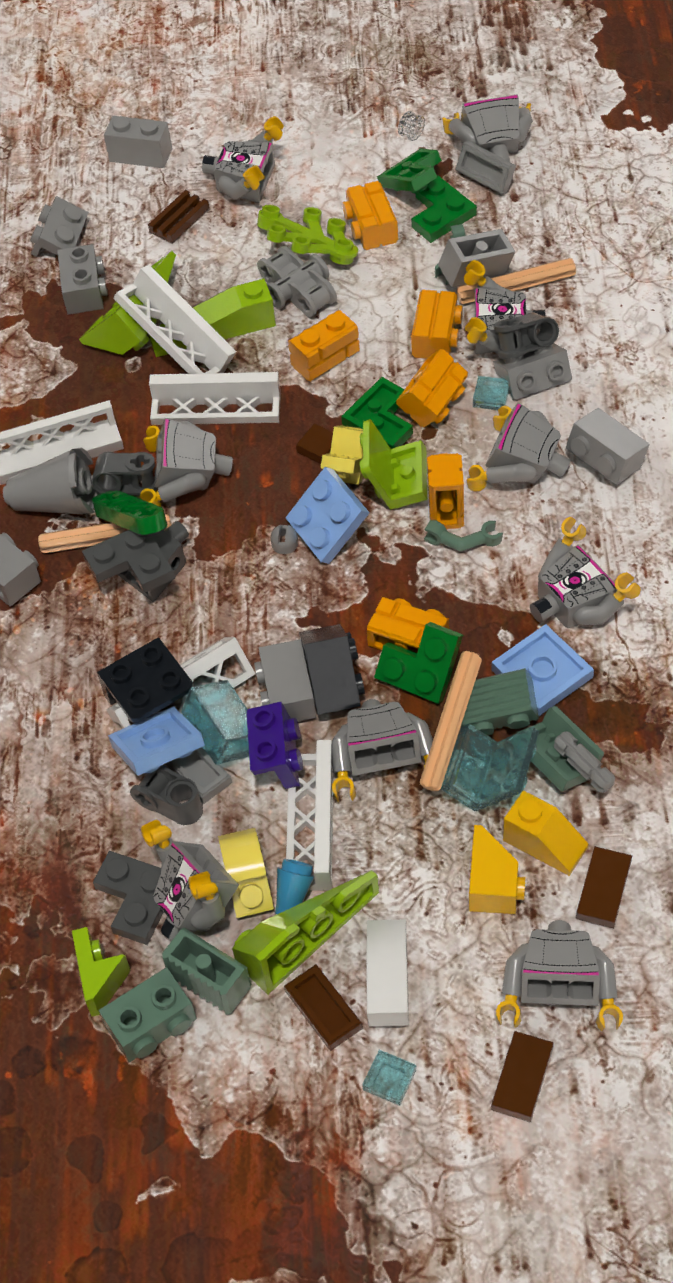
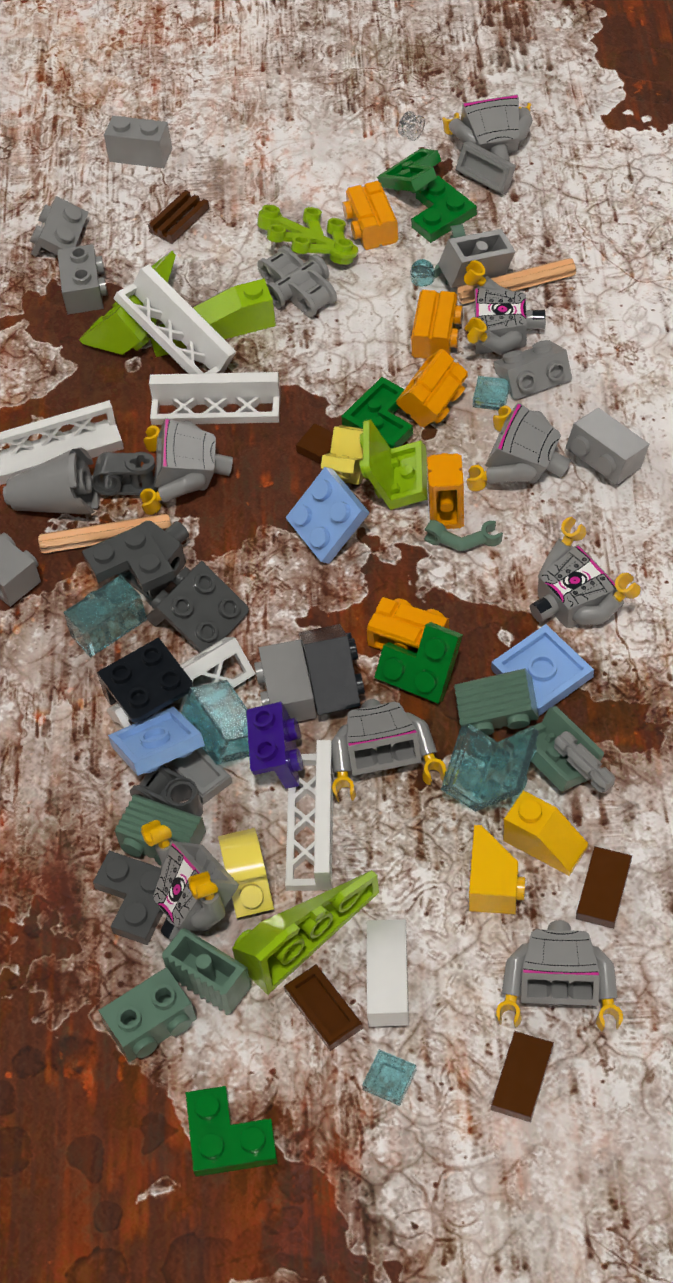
lime slope [72,927,130,1017] -> none
green beam [92,491,168,535] -> none
torso [202,116,284,203] -> none
light grey hinge [270,524,298,554] -> none
dark azure cone [274,859,315,914] -> none
light orange brick [288,310,360,381] -> none
light nougat axle [420,651,482,791] -> none
dark grey piece [494,312,559,359] -> none
none -> clear light blue brick [63,575,147,658]
none -> sand green brick [115,794,206,865]
none -> dark grey bracket [145,561,249,652]
none -> green plate [185,1086,278,1177]
none -> clear light blue hinge [410,259,435,287]

